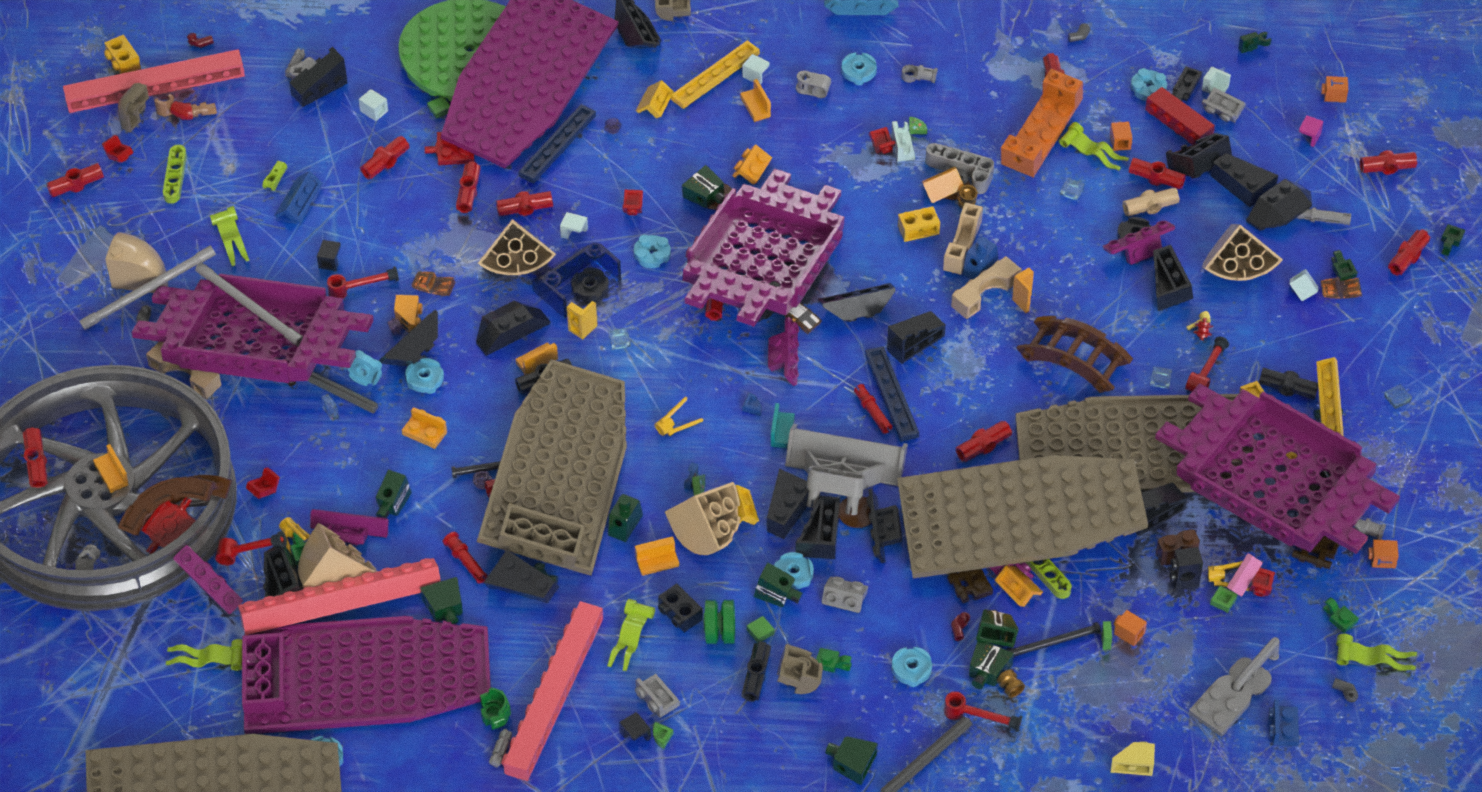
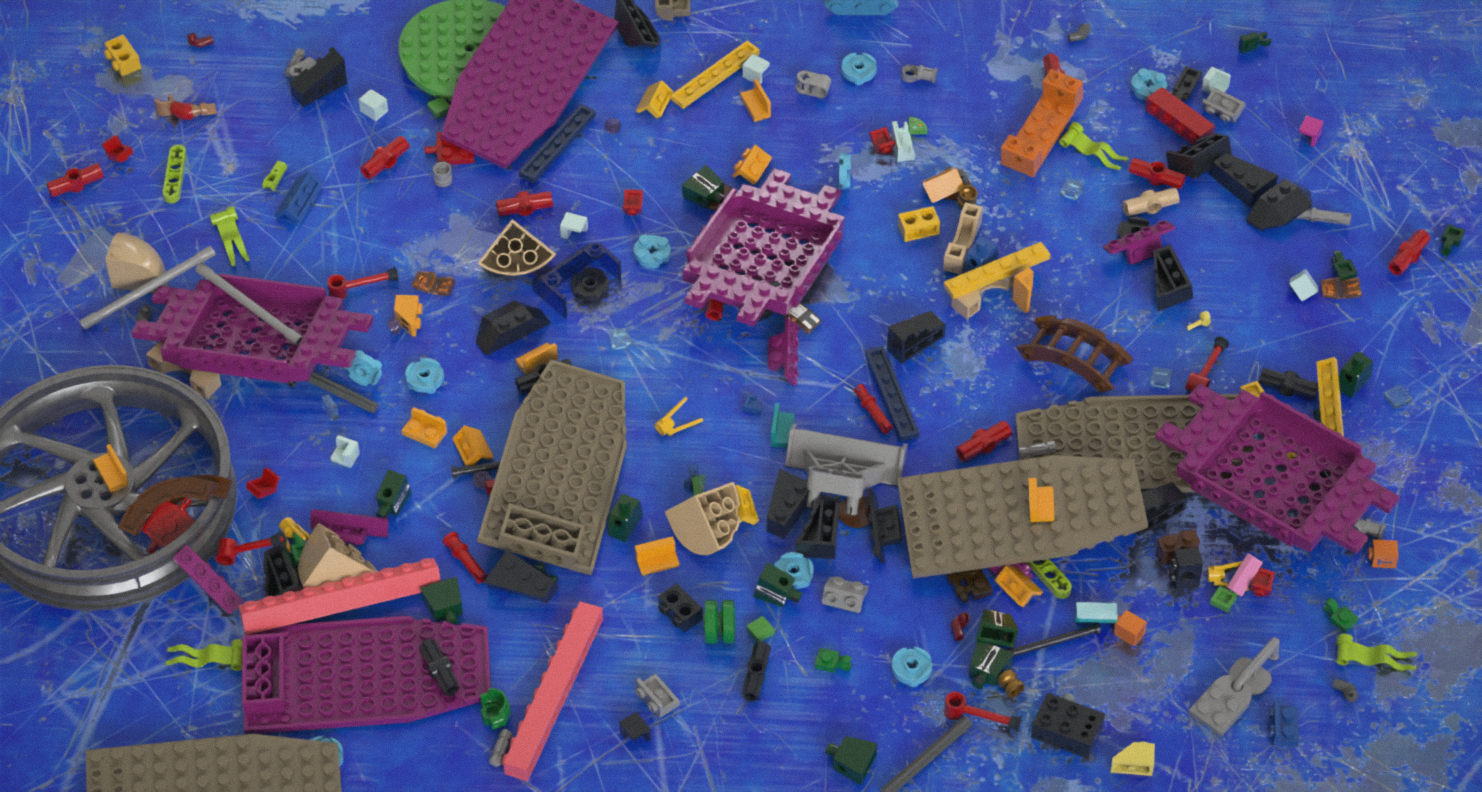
red piece [23,427,48,488] -> none
coral brick [63,49,245,113] -> none
light grey connector [75,544,100,570] -> none
dark tan brick [118,83,149,133] -> none
black panel [317,240,341,271] -> none
black wedge [378,309,438,366] -> none
red piece [456,162,481,213] -> none
yellow panel [567,301,597,340] -> none
lime flag [607,599,655,671] -> none
bright green tile [653,722,674,749] -> none
dark tan brick [777,644,823,694] -> none
wedge [818,283,895,322] -> none
light grey beam [925,143,994,194] -> none
bright green tile [1101,621,1112,650] -> none
orange brick [1110,122,1132,151] -> none
red wheel [1193,318,1213,341] -> none
tan brick [1202,224,1283,281] -> none
dark brown plate [1292,536,1340,570] -> none
orange brick [1321,76,1348,102] -> none
red piece [1359,150,1417,175] -> none
none -> light aqua panel [331,435,360,468]
none -> black piece [419,638,460,696]
none -> light grey wheel [433,162,452,187]
none -> light orange panel [452,425,494,466]
none -> medium azure plate [839,153,851,189]
none -> yellow plate [943,242,1051,299]
none -> light grey axle [1018,441,1056,458]
none -> light orange panel [1029,478,1055,522]
none -> black piece [1031,692,1105,759]
none -> panel [1075,602,1118,623]
none -> dark green torso [1339,352,1373,399]

